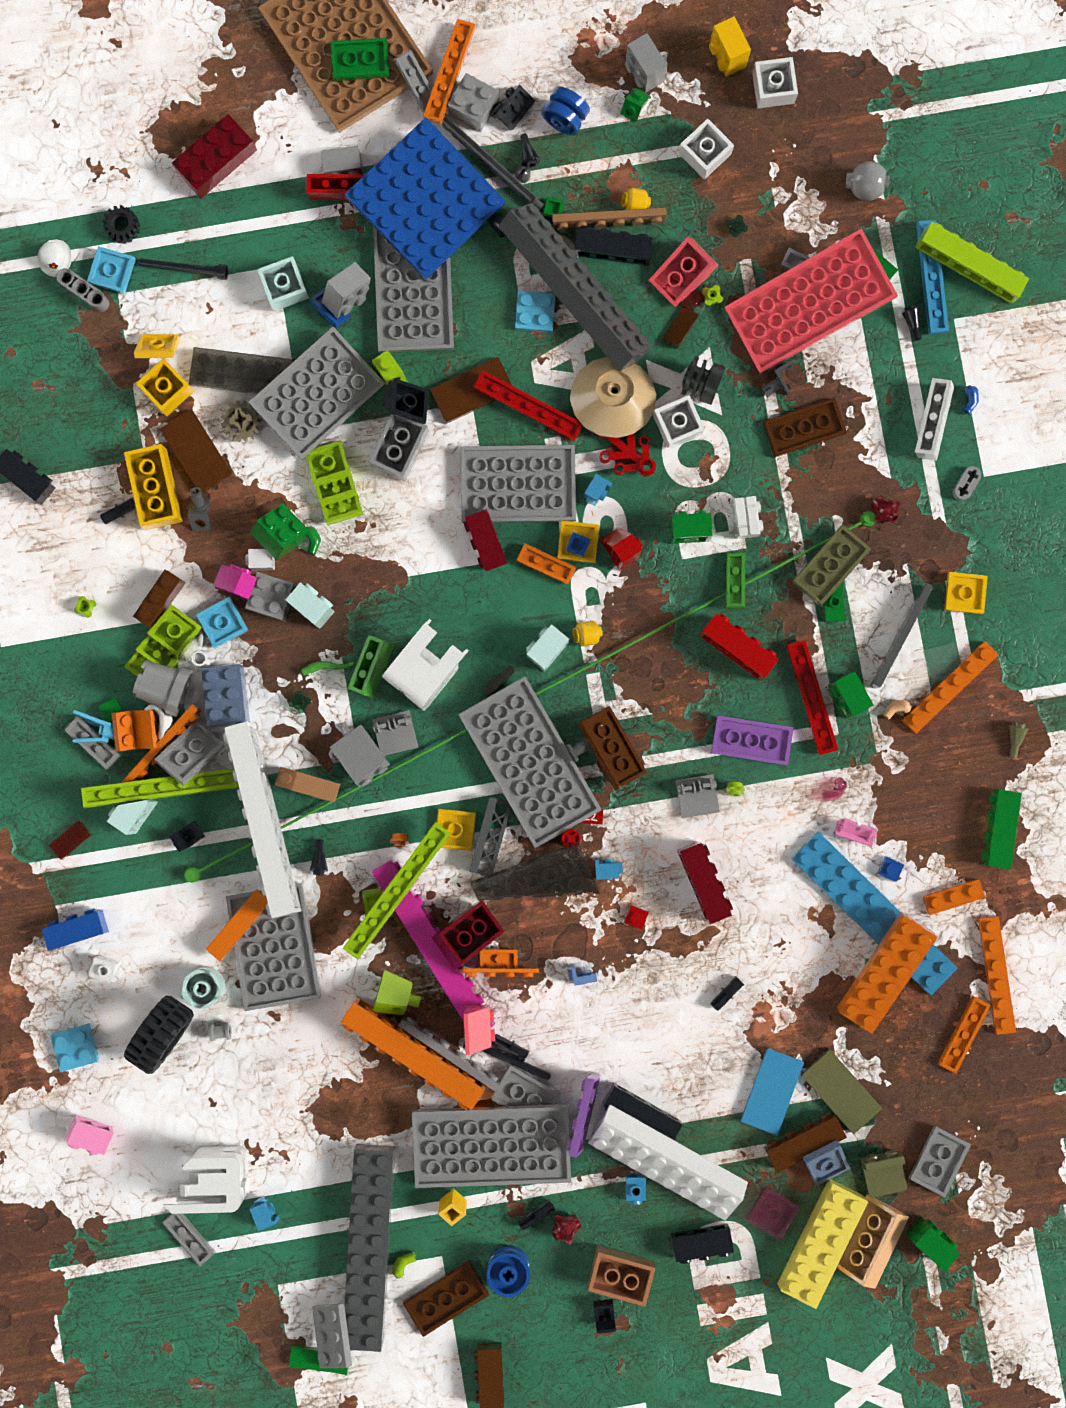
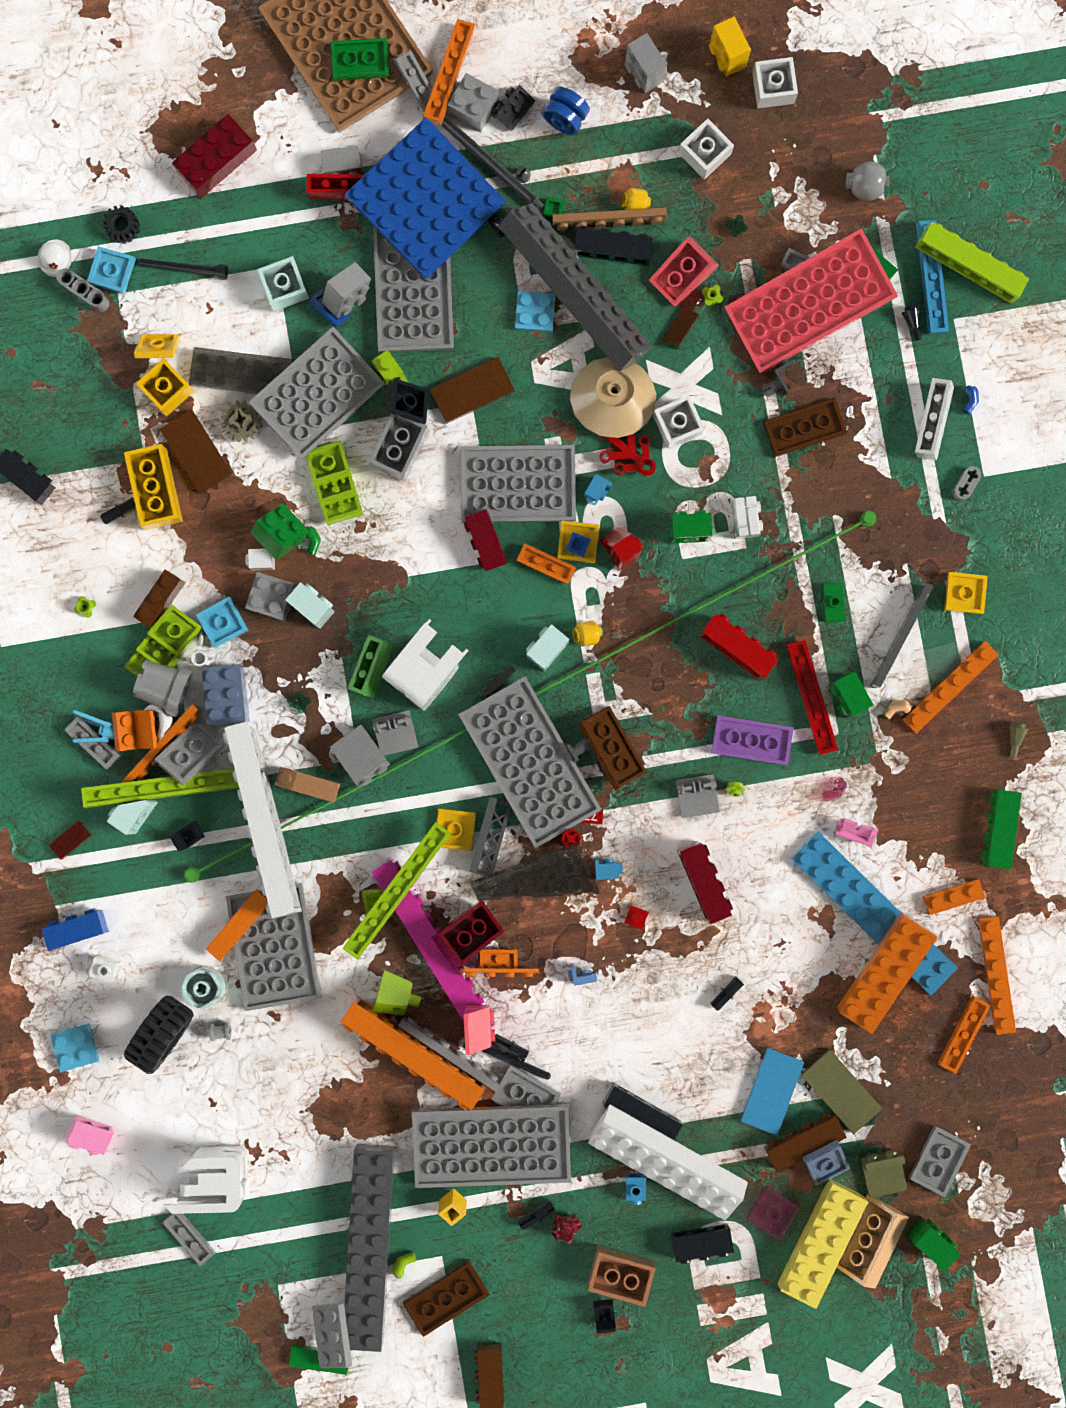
green tile [99,698,124,722] -> none
dark grey bracket [188,487,211,531] -> none
dark pink brick [213,564,257,599] -> none
dark azure brick [250,1197,280,1231] -> none
bright green animal [301,661,355,676] -> none
black cone [309,839,328,876] -> none
orange plate [390,833,409,848] -> none
red plate [474,370,583,442] -> none
blue wheel [487,1245,530,1297] -> none
black cone [520,133,540,169] -> none
medium lavender plate [567,1073,601,1158] -> none
green bracket [620,87,650,122] -> none
pearl dark grey wheel [681,356,726,405] -> none
bright green tile [726,553,745,609] -> none
olive tile [792,524,871,607] -> none
dark red rock [871,495,901,524] -> none
blue plate [877,856,904,882] -> none

